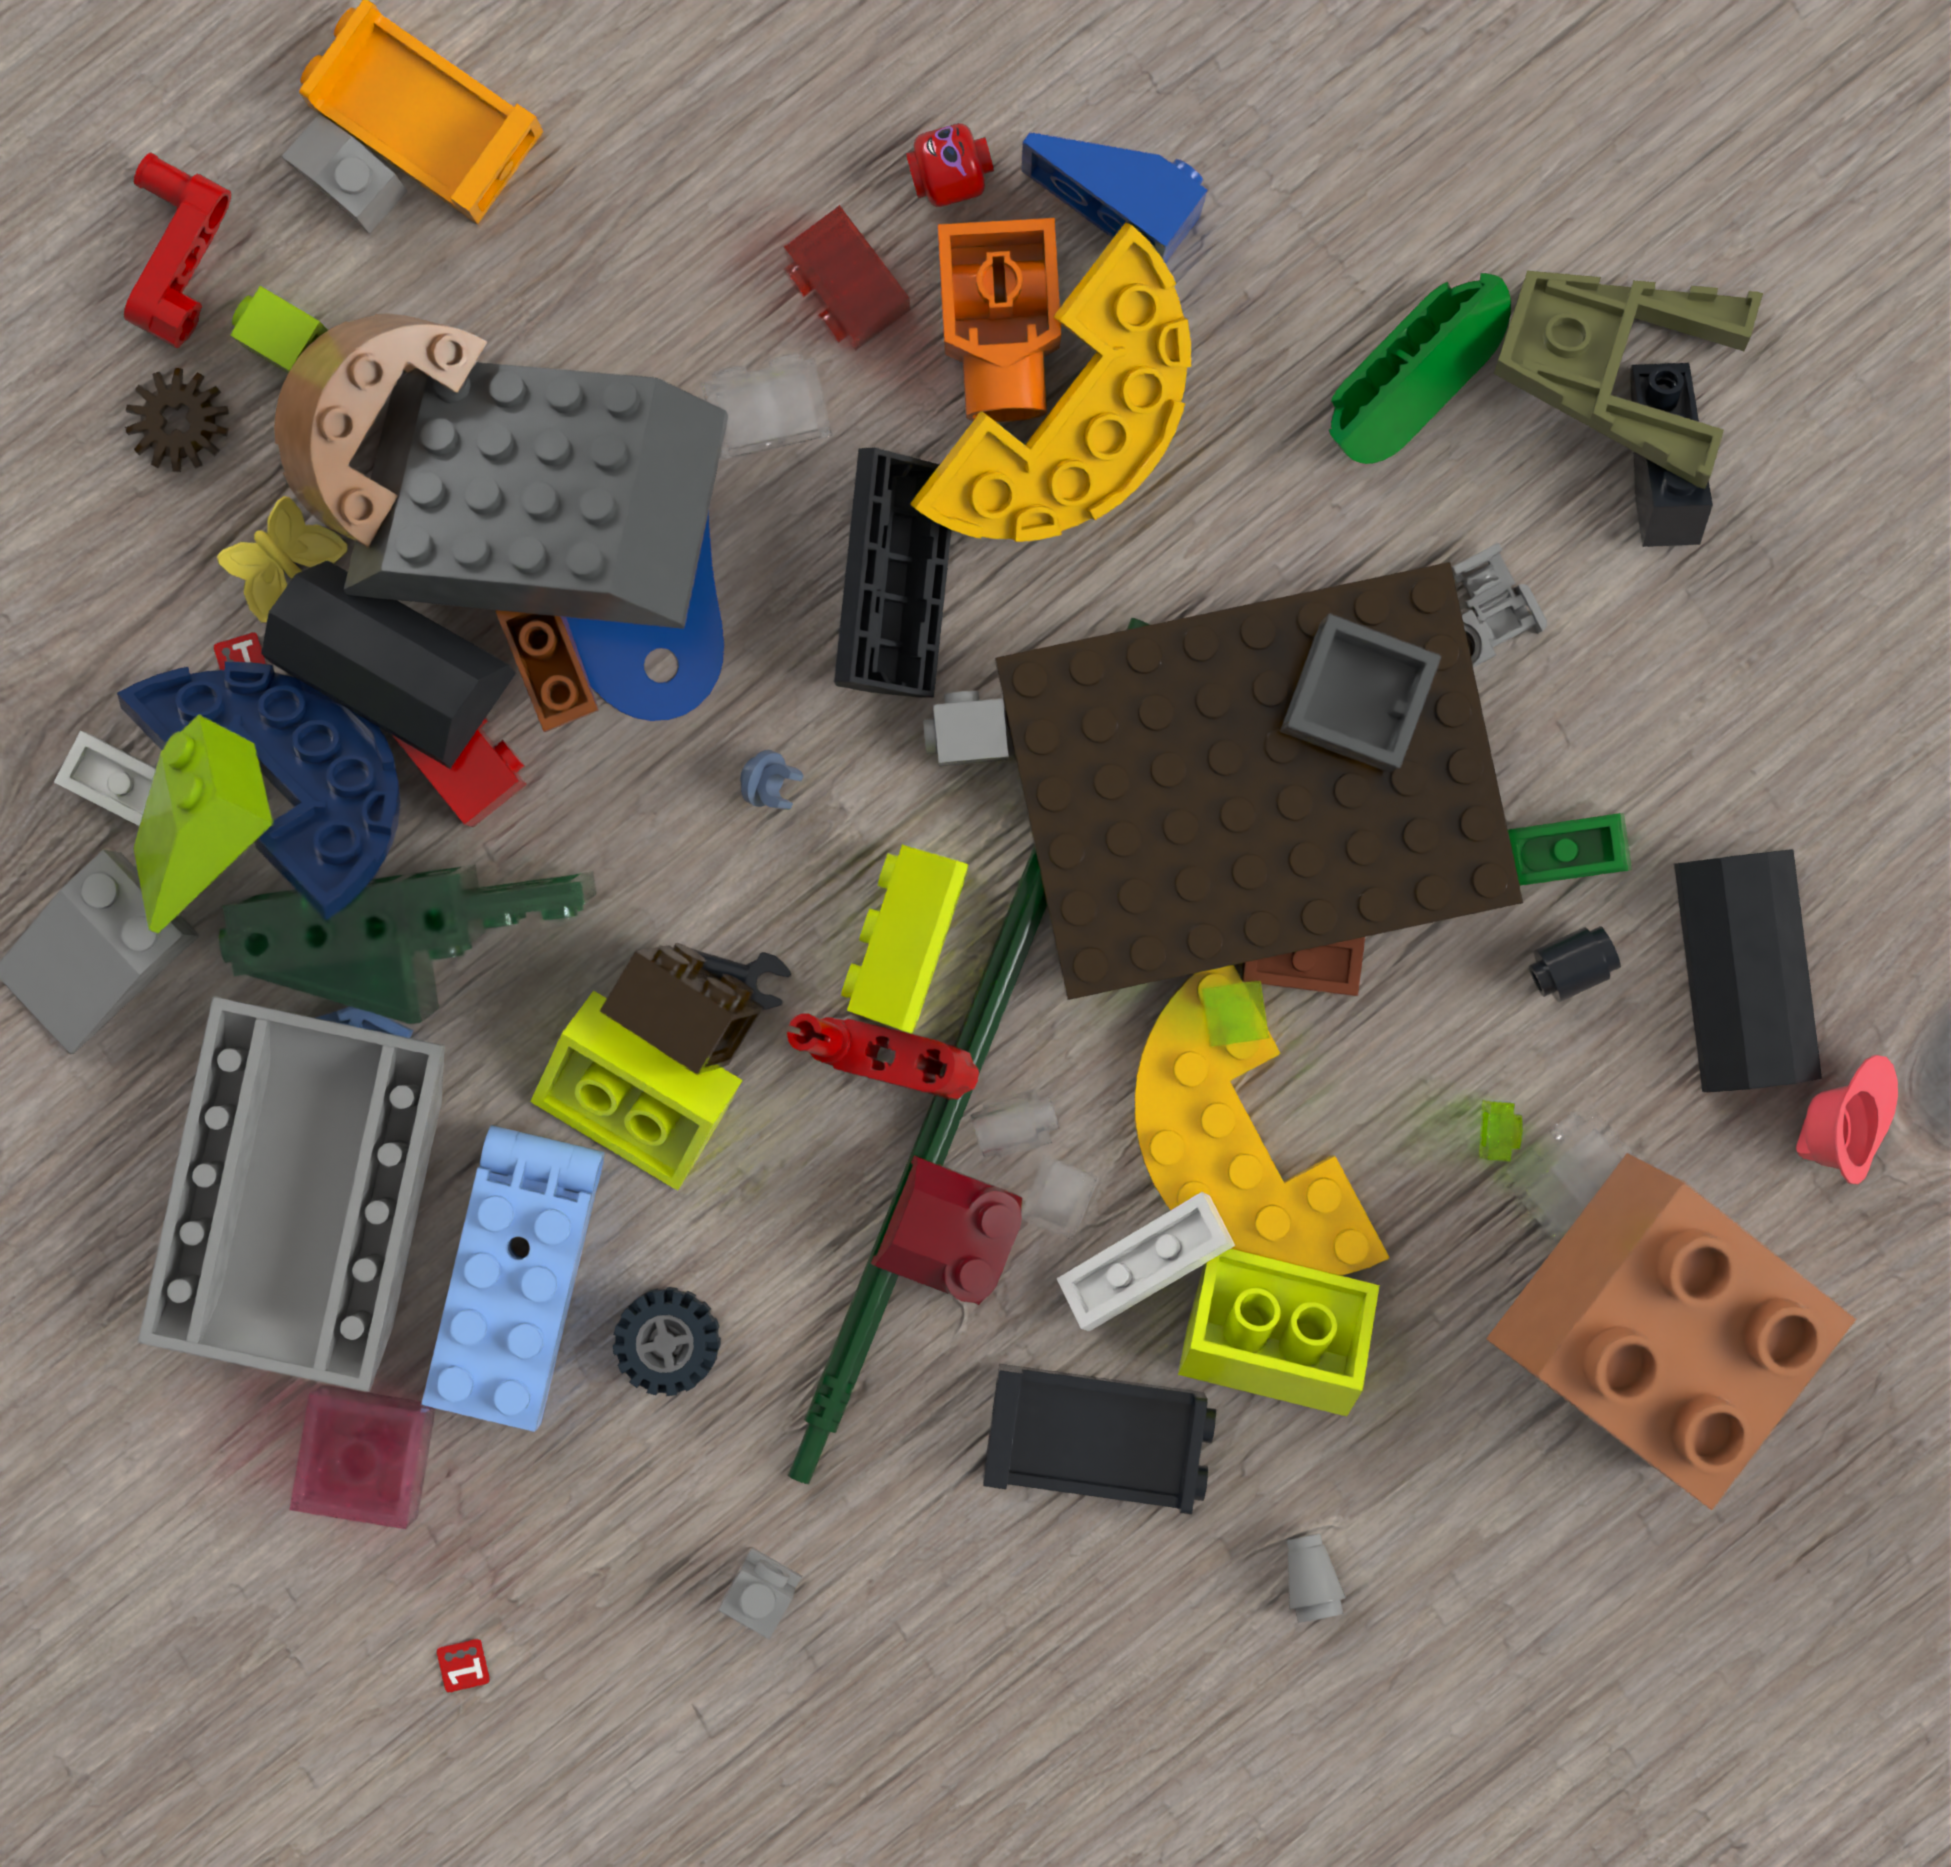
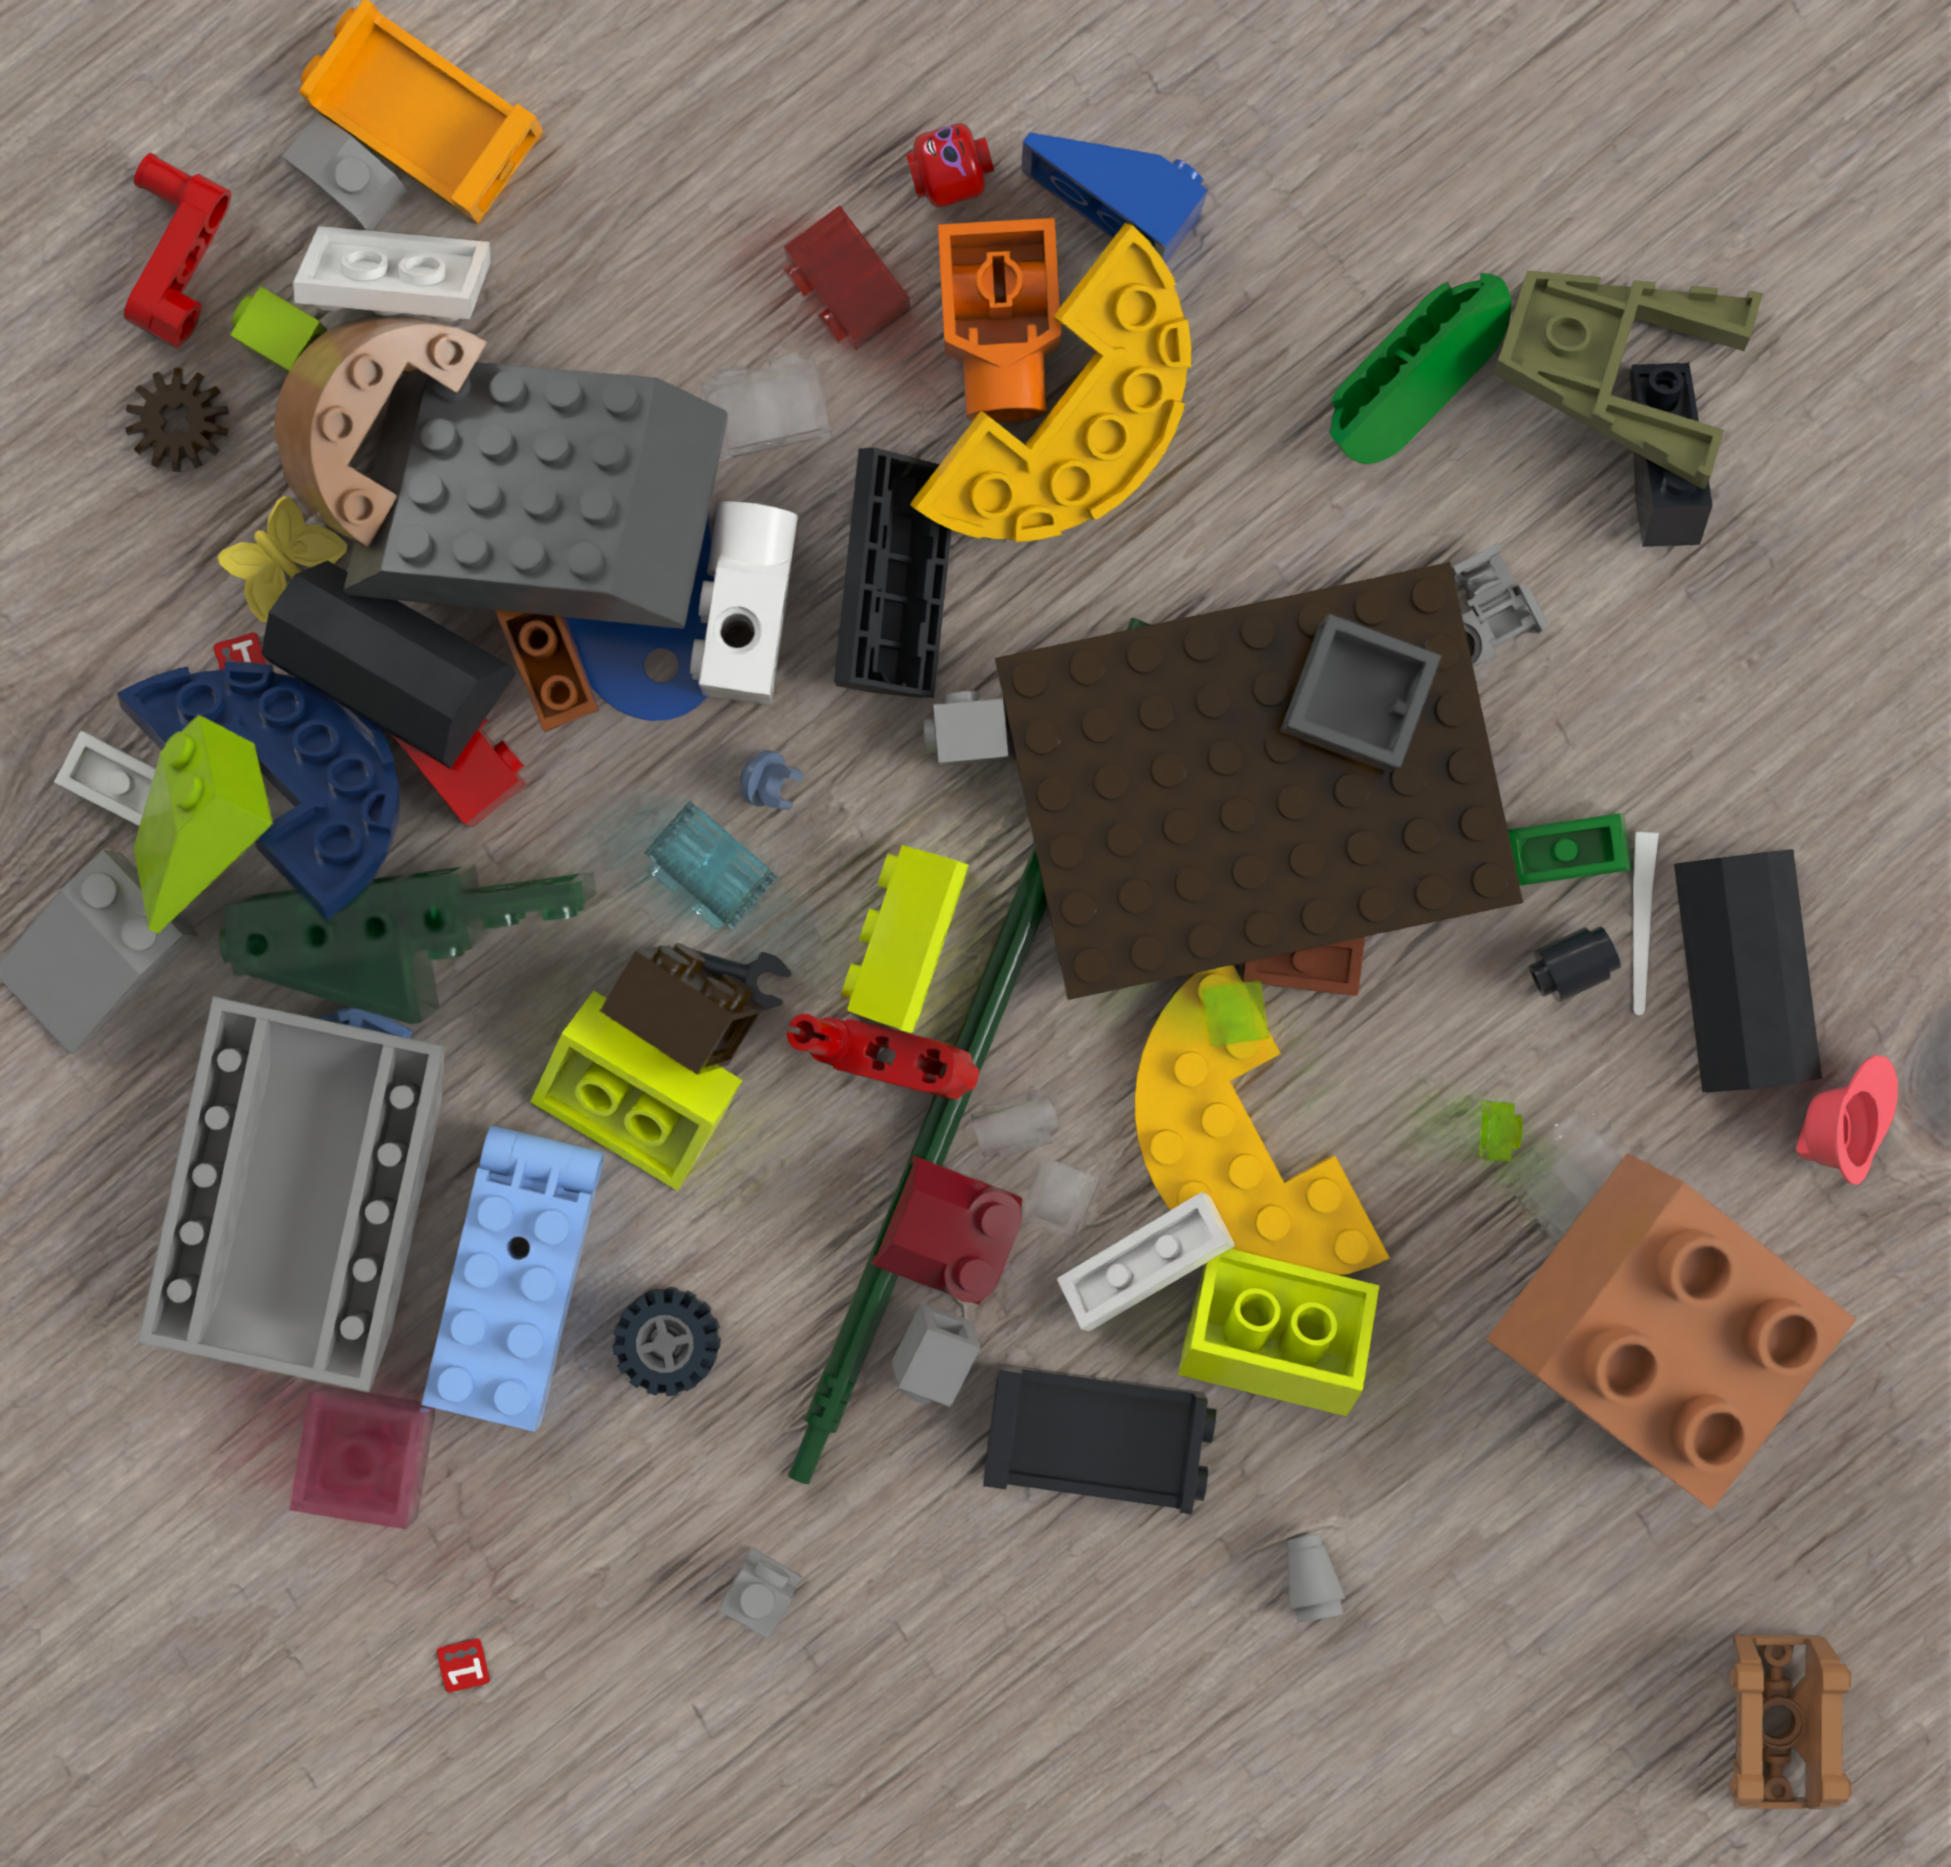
none -> white plate [293,226,491,321]
none -> clear light blue brick [644,801,780,931]
none -> white brick [690,501,798,706]
none -> light grey brick [892,1303,980,1407]
none -> white sticker [1633,832,1659,1015]
none -> medium nougat piece [1730,1634,1852,1810]

